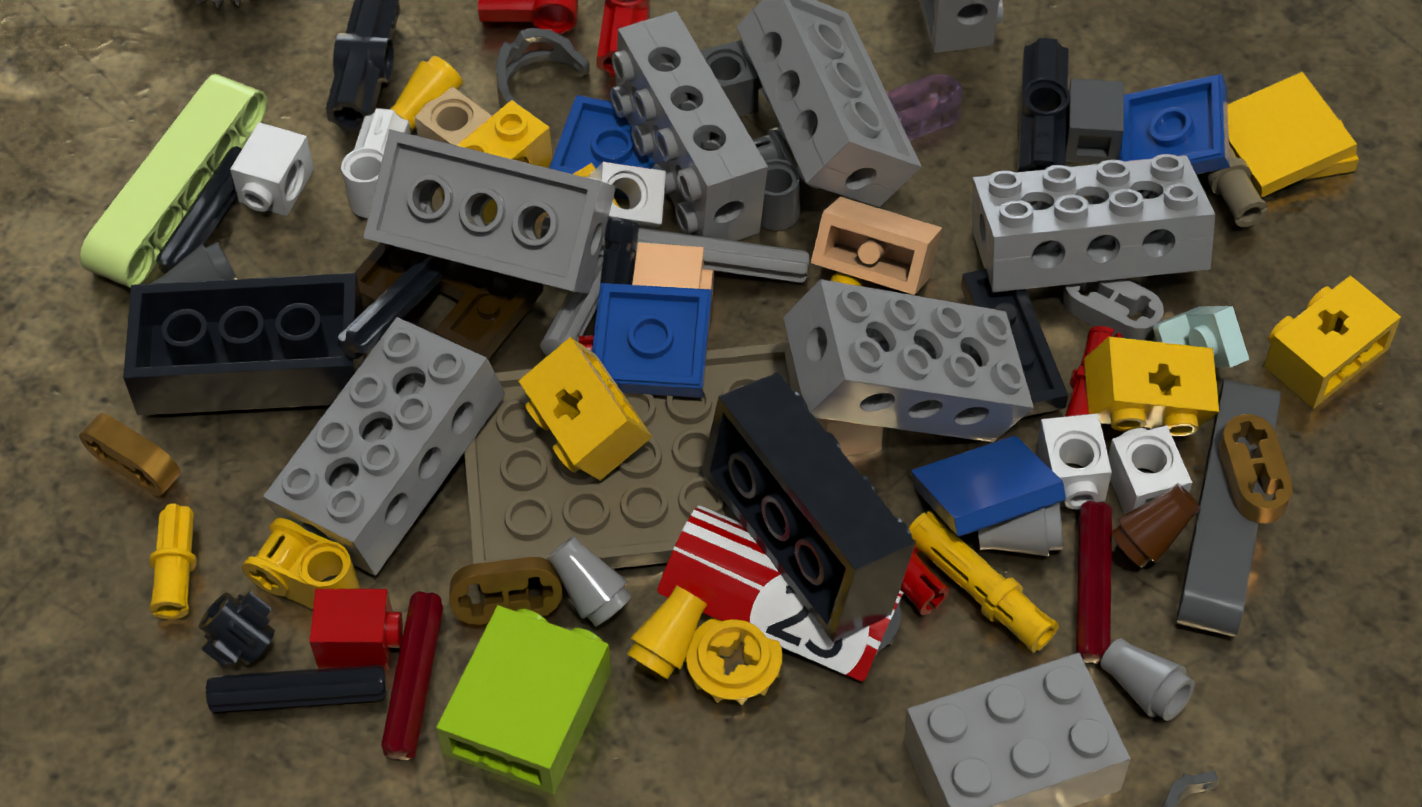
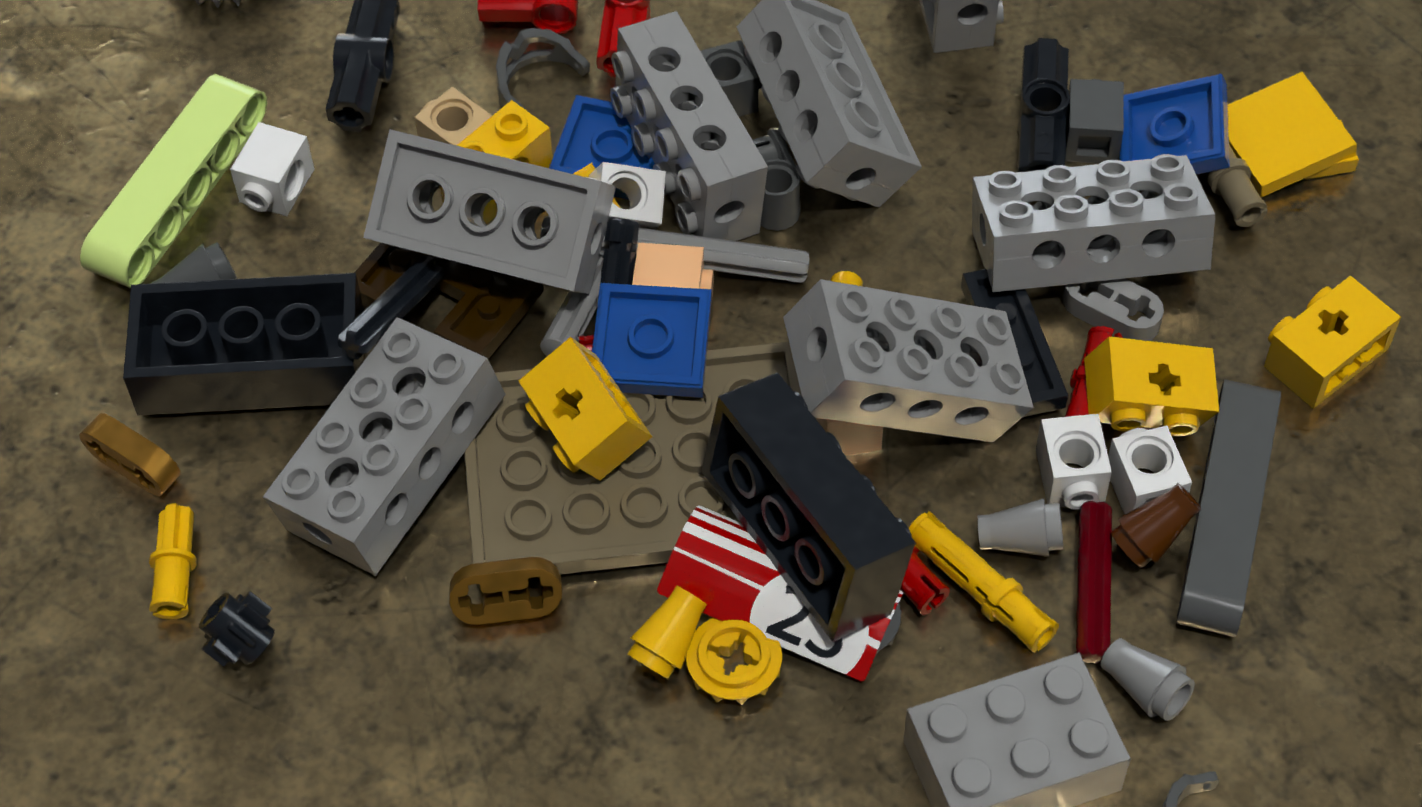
black axle [156,146,242,274] -> none
black axle [205,665,387,712] -> none
yellow piece [242,518,360,609] -> none
red brick [309,589,403,670] -> none
white piece [341,108,411,218] -> none
dark red axle [381,591,443,761] -> none
yellow cone [390,56,463,133] -> none
lime brick [436,605,612,795] -> none
light grey cone [547,535,632,626] -> none
light nougat brick [811,197,943,295] -> none
beam [886,74,963,141] -> none
blue tile [911,435,1066,537] -> none
light aqua bracket [1153,306,1249,368] -> none
pearl gold beam [1219,414,1293,524] -> none

